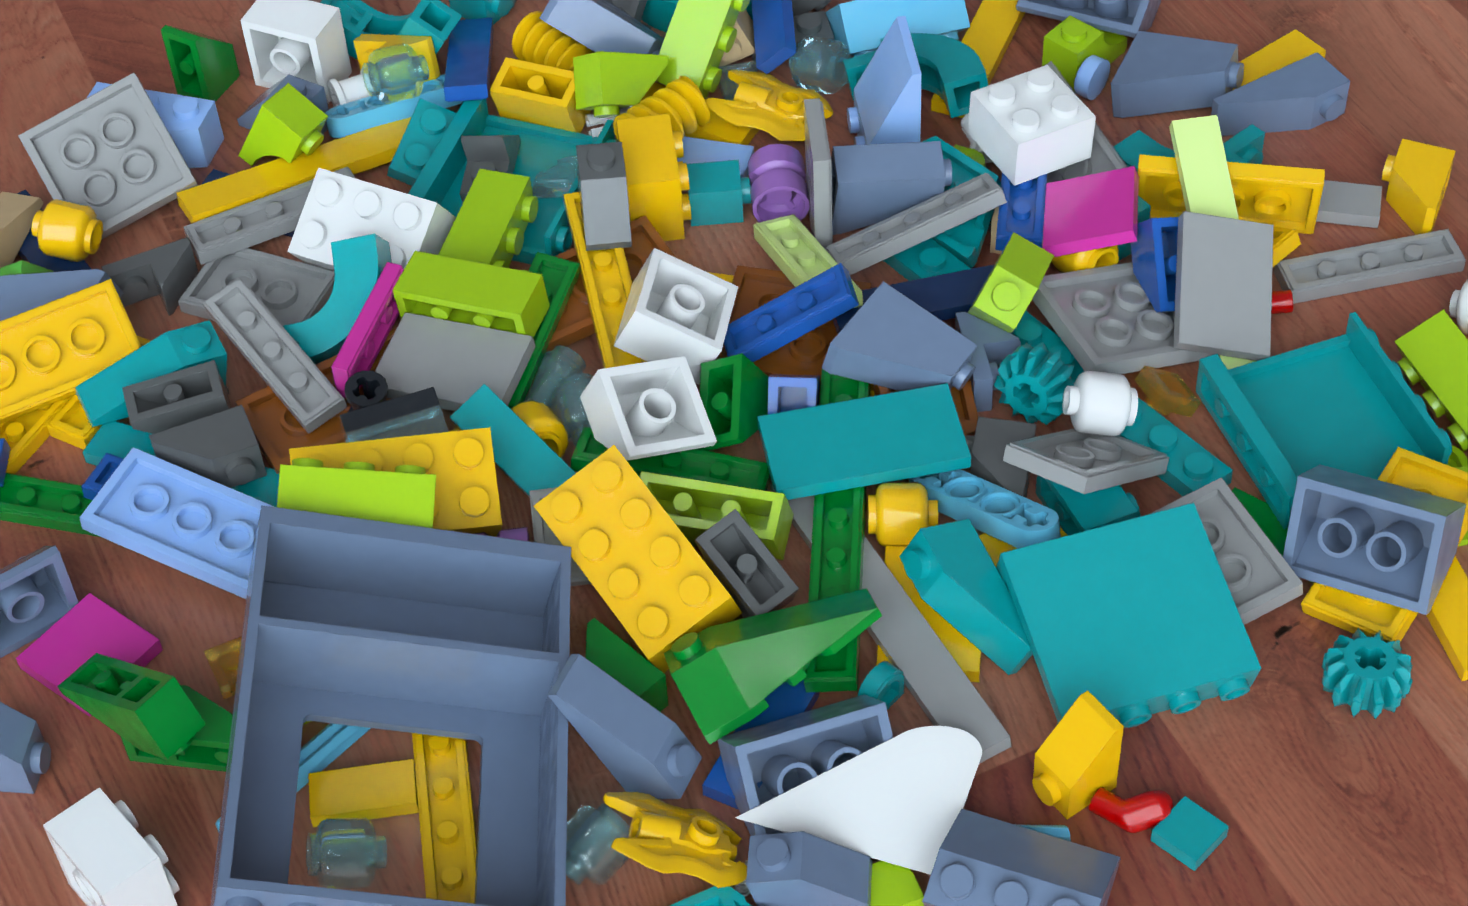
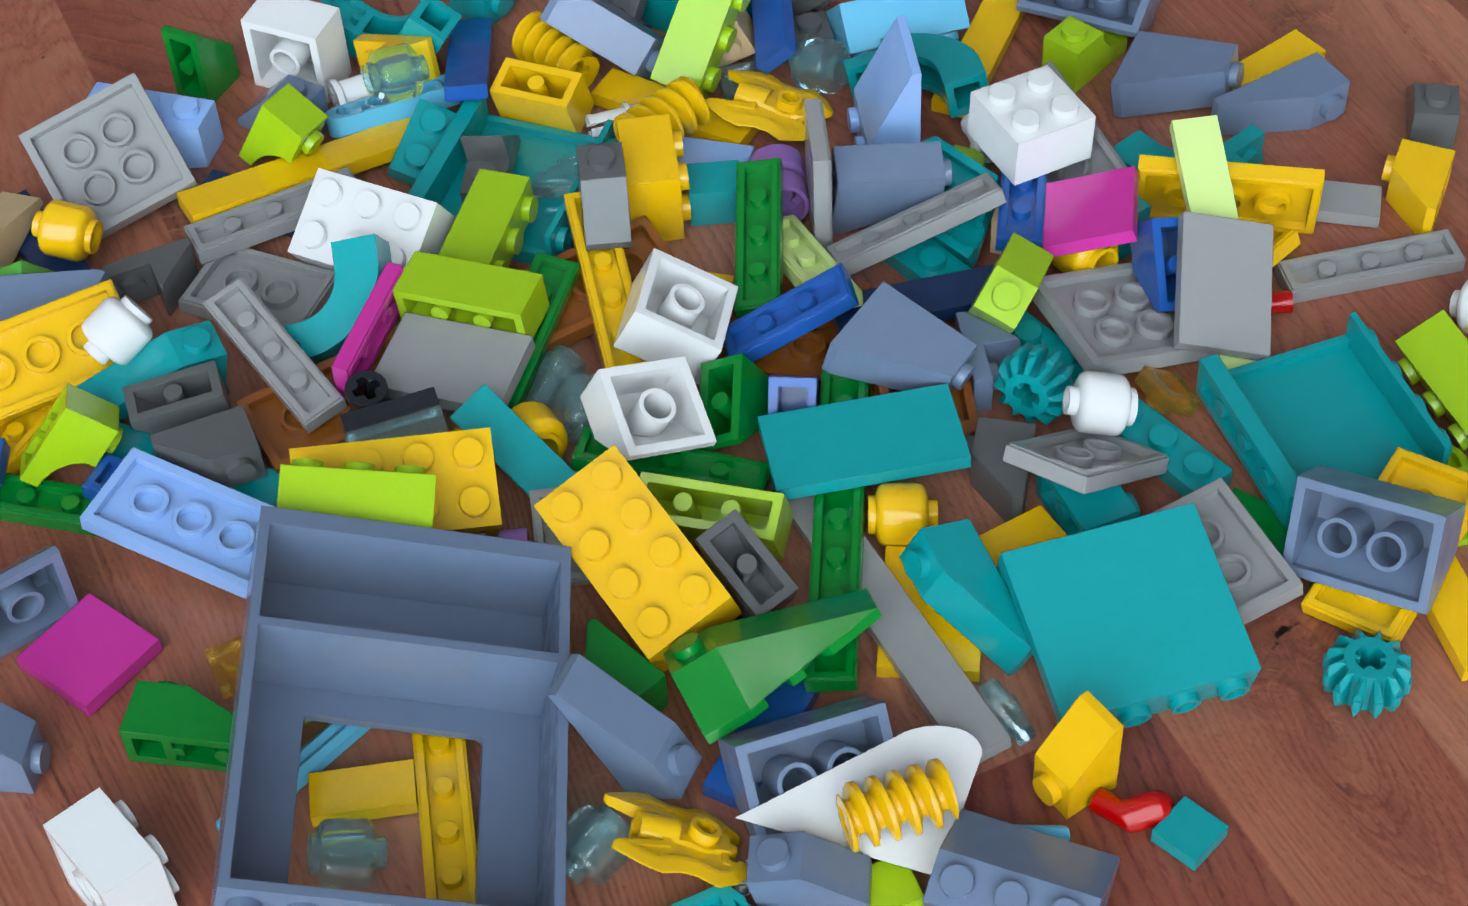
green slope [57,653,206,760] -> none
lime slope [573,51,668,118] -> none
teal tile [857,661,904,710] -> none
medium azure beam [909,469,1061,548] -> none
light blue tile [1074,55,1110,100] -> none
none -> lime arch [19,383,123,487]
none -> white head [82,295,153,365]
none -> green tile [734,158,783,319]
none -> yellow piece [836,758,959,853]
none -> clear light blue tile [978,678,1036,747]
none -> dark grey slope [1406,83,1460,150]

